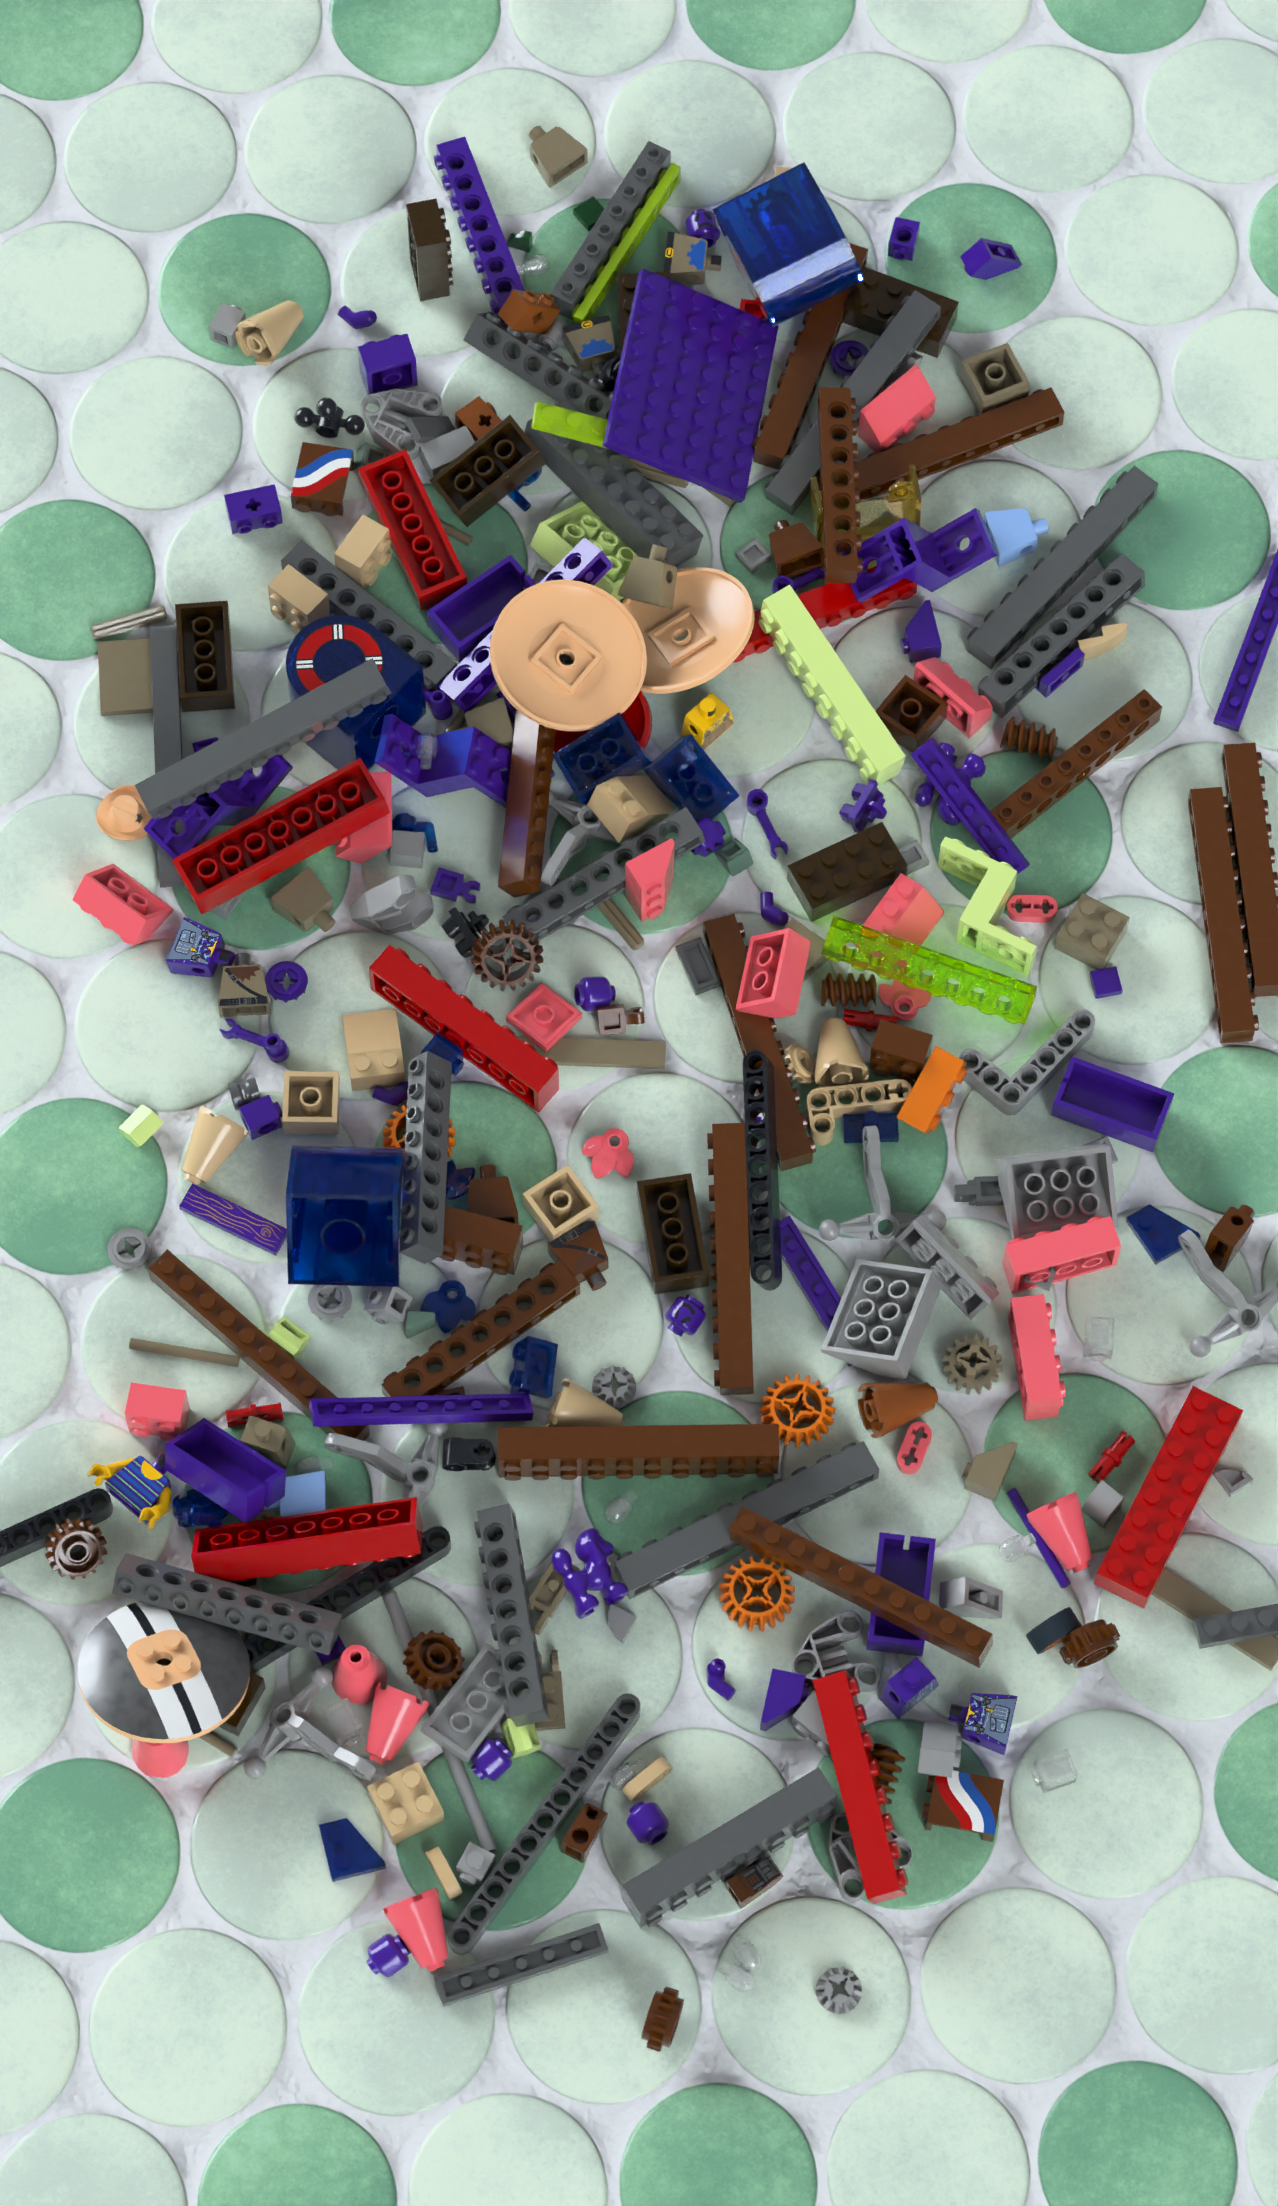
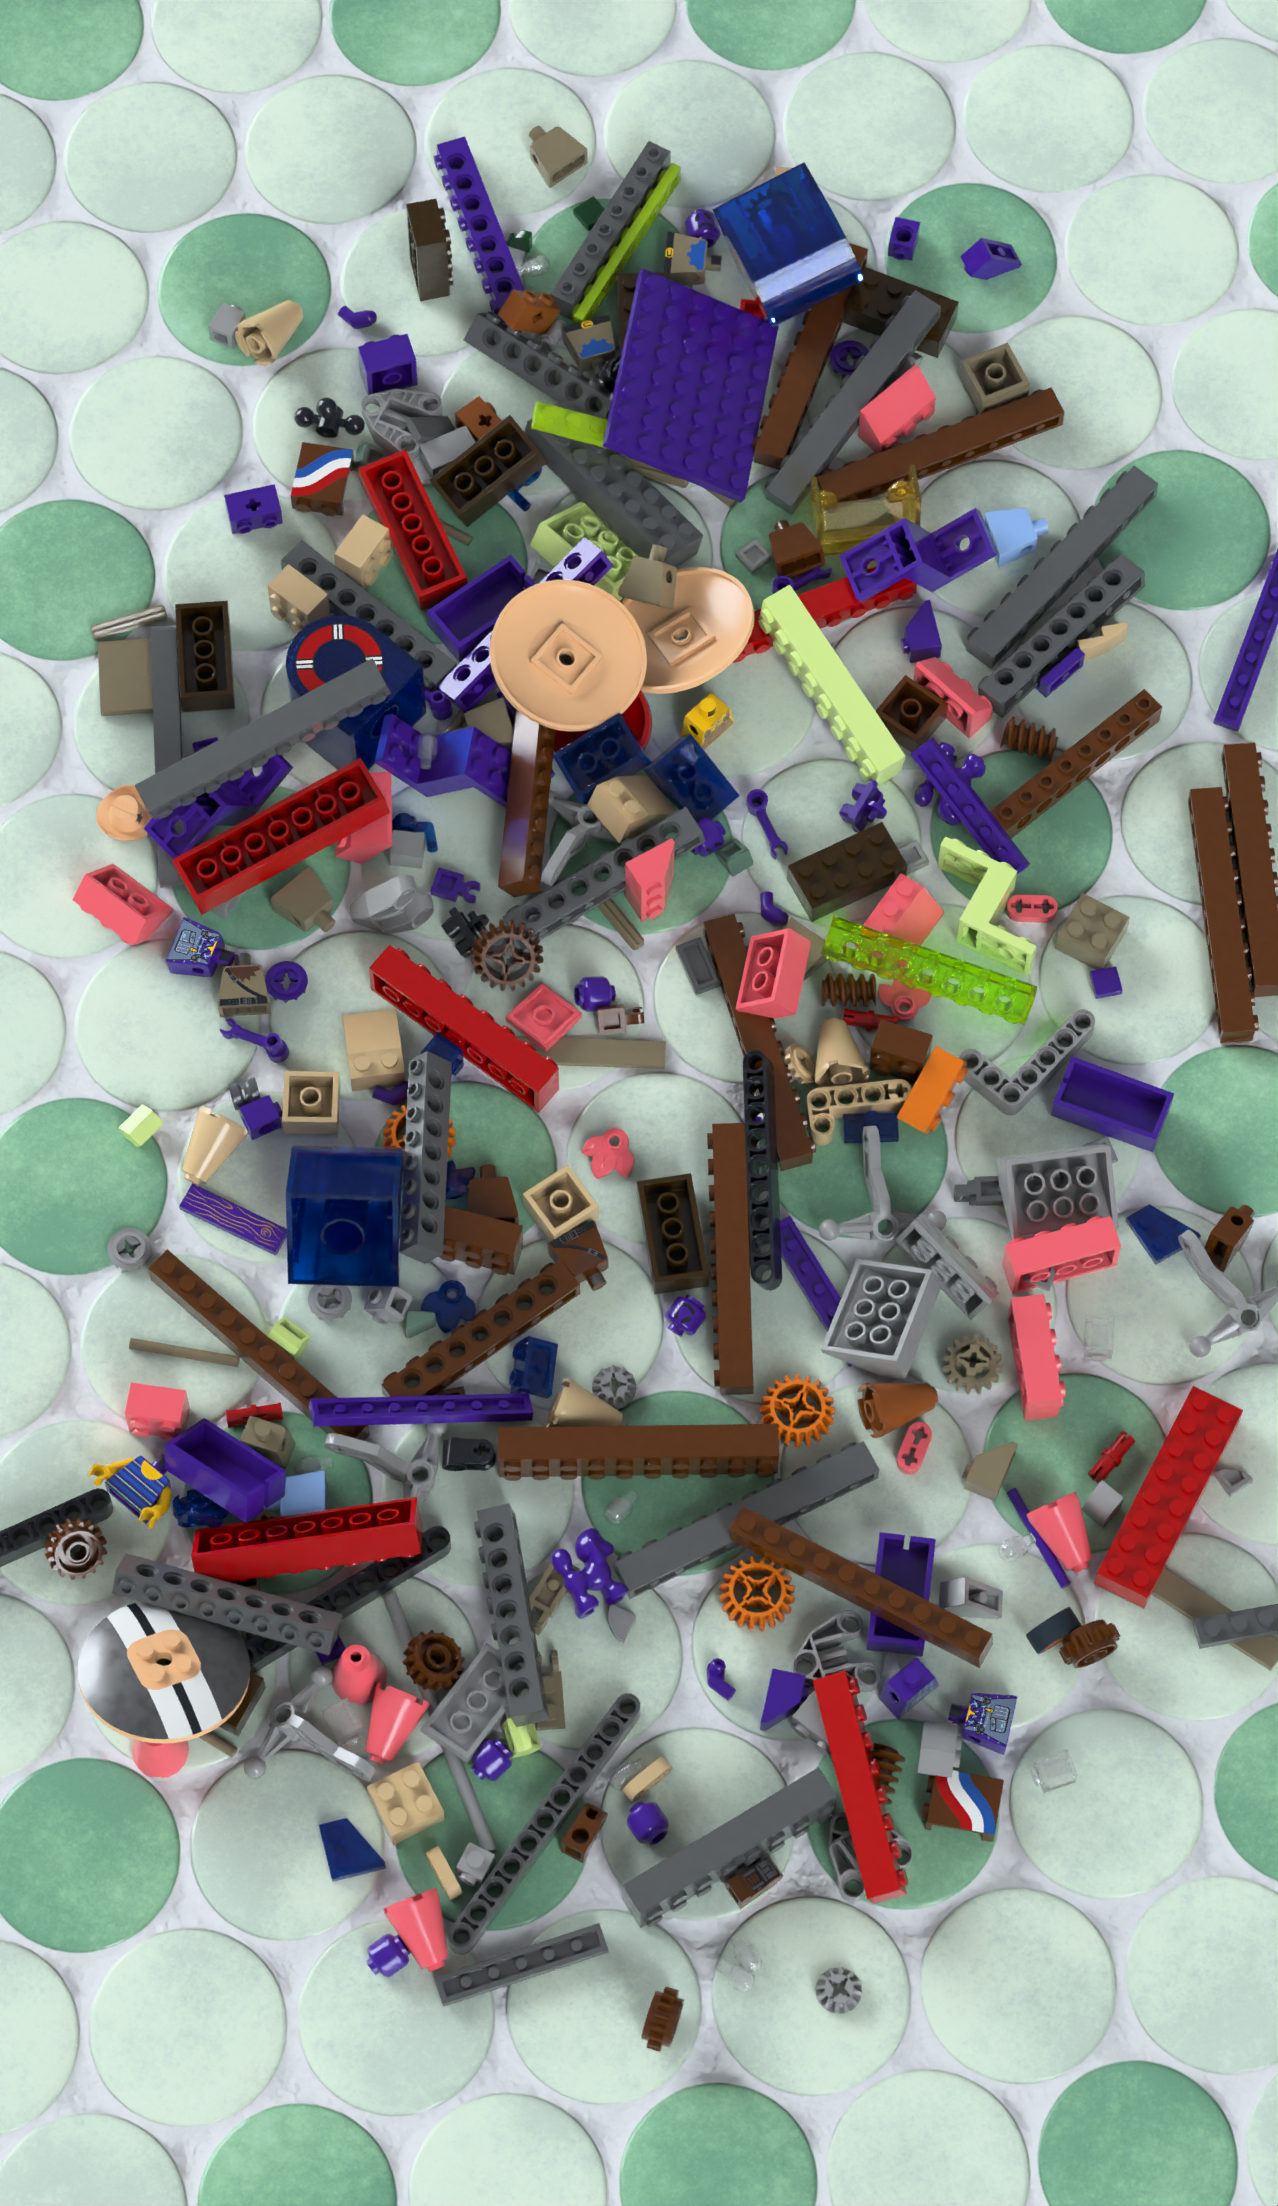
reddish brown brick [818,388,862,583] -> none

